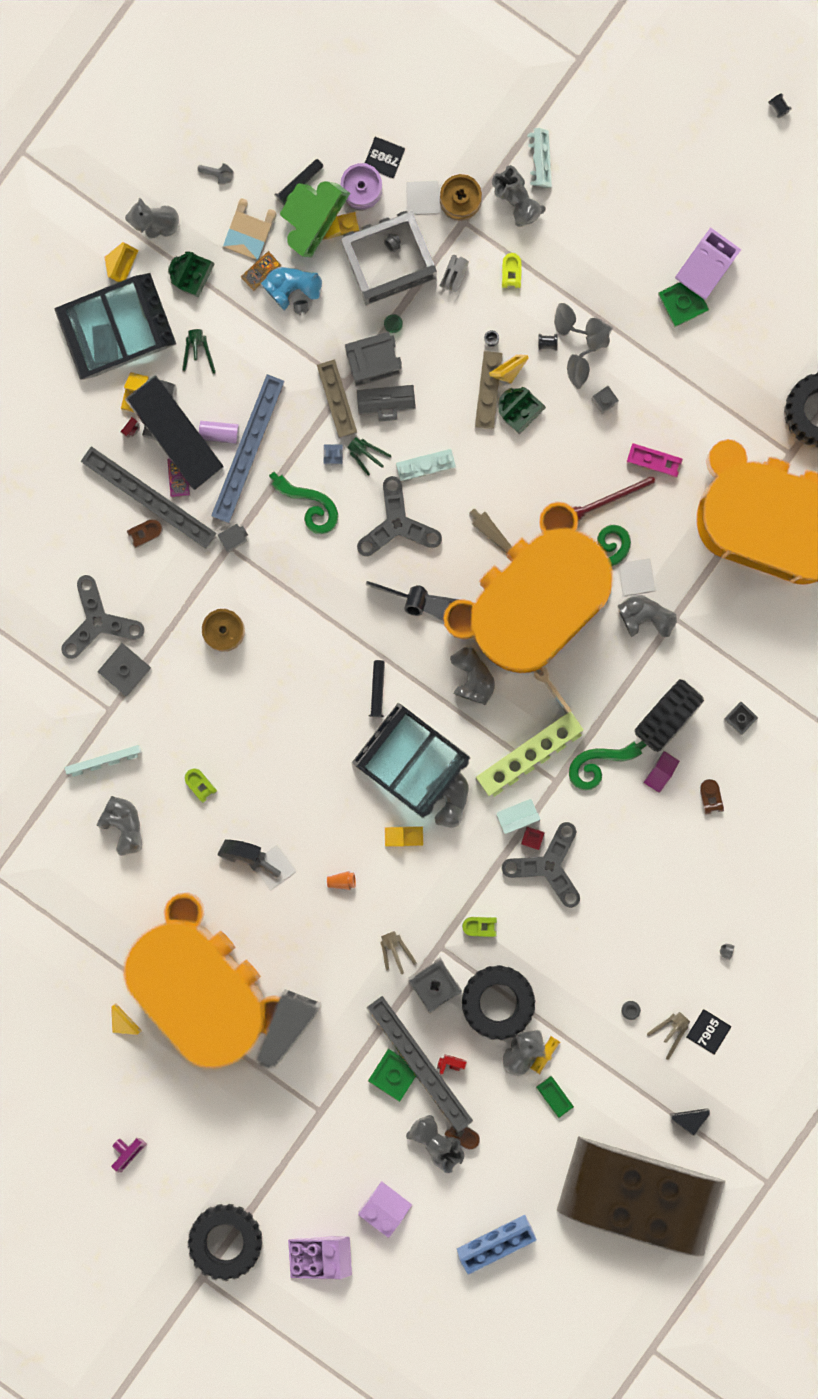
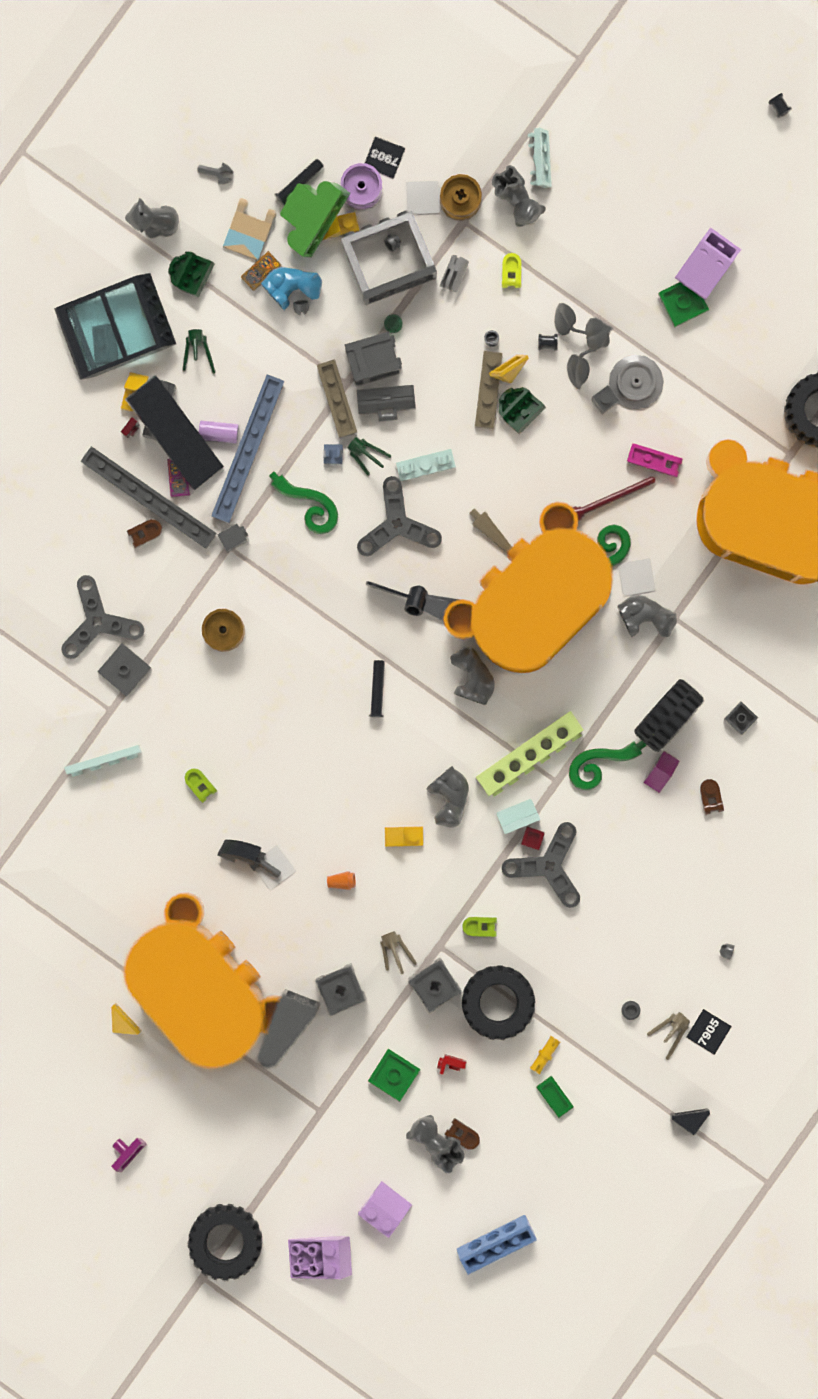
dark grey animal [96,796,143,856] -> none
yellow slope [104,242,139,282] -> none
clear light blue window [351,702,471,819] -> none
dark grey plate [366,996,473,1133] -> none
dark grey animal [503,1030,546,1076] -> none
tan flag [534,667,571,714] -> none
dark brown brick [556,1136,726,1256] -> none
none -> dark grey container [315,962,367,1017]
none -> light grey piece [609,354,664,410]

